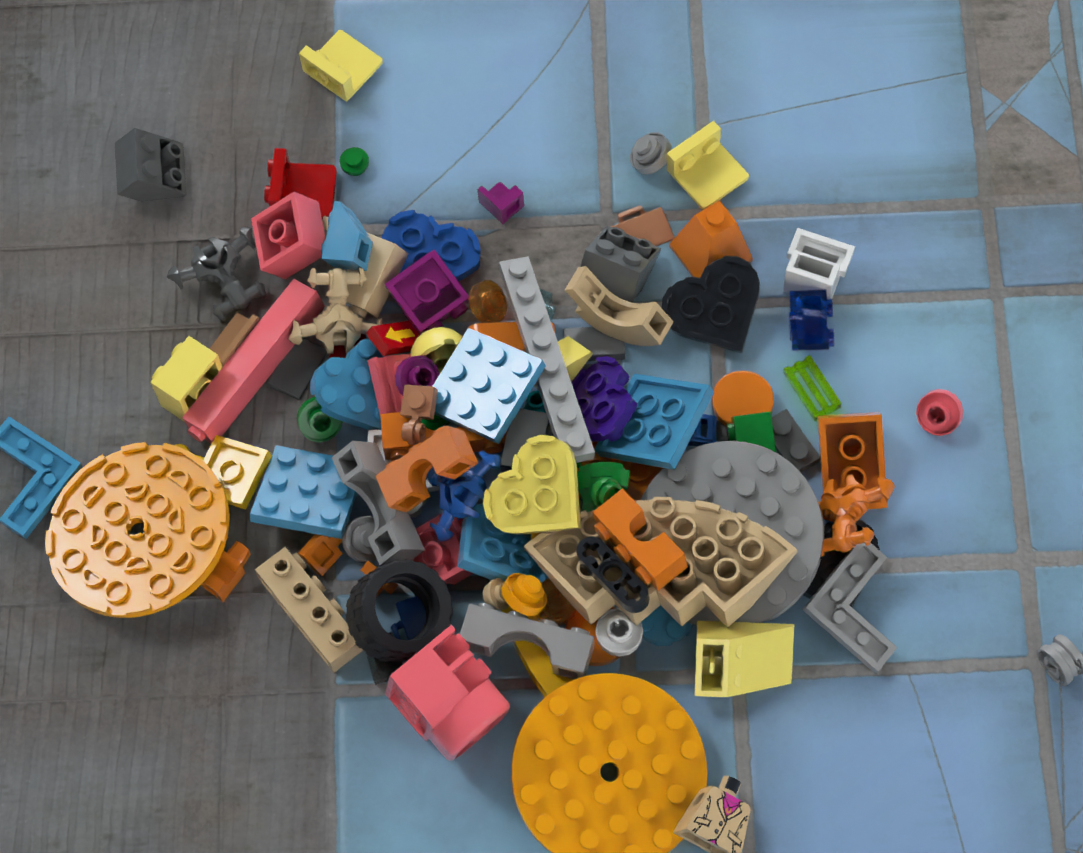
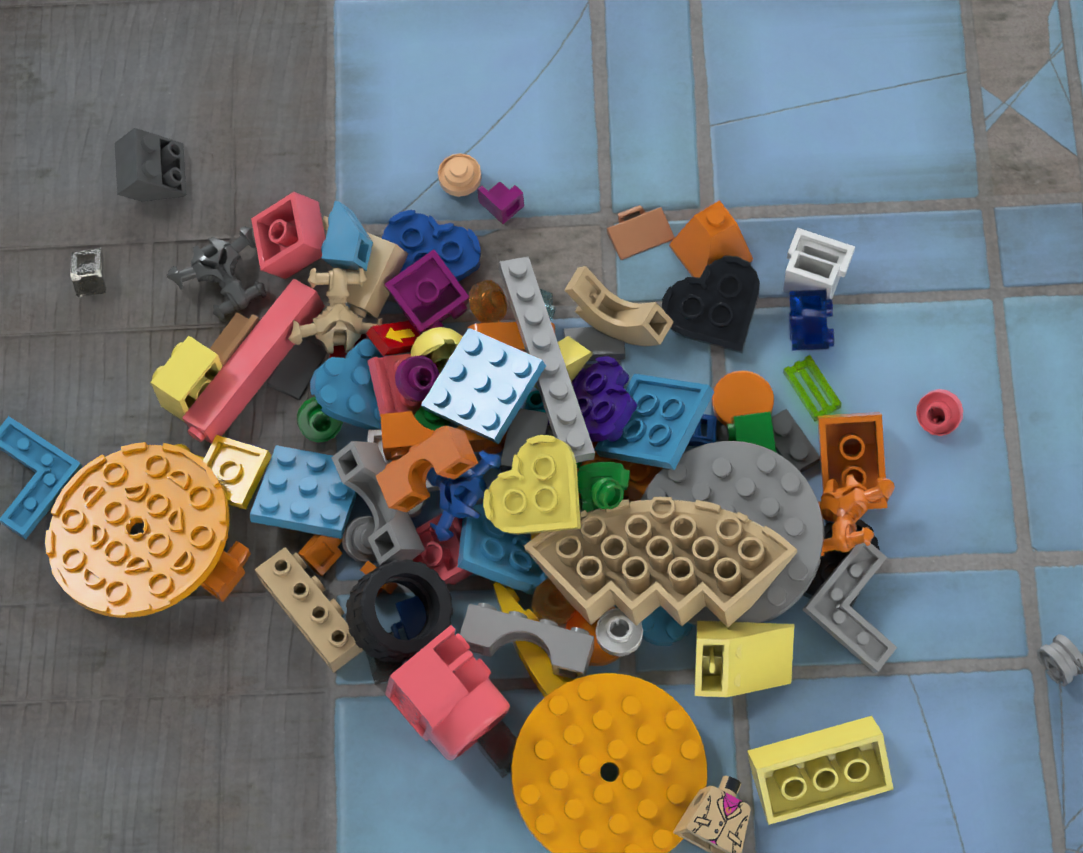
red bracket [264,148,337,219] -> none
light yellow bracket [299,30,383,102] -> none
green plate [339,147,369,176] -> none
nougat plate [400,385,438,445] -> none
tan plate [483,578,509,611] -> none
light orange plate [501,573,547,616] -> none
black beam [576,536,650,613] -> none
dark grey slope [580,226,661,302] -> none
orange arch [593,488,688,591] -> none
light grey plate [630,132,672,174] -> none
light yellow bracket [667,120,749,210] -> none
none -> clear smoke bracket [70,248,106,297]
none -> light nougat plate [438,153,482,197]
none -> clear smoke brick [477,721,516,778]
none -> light yellow slope [747,716,894,825]

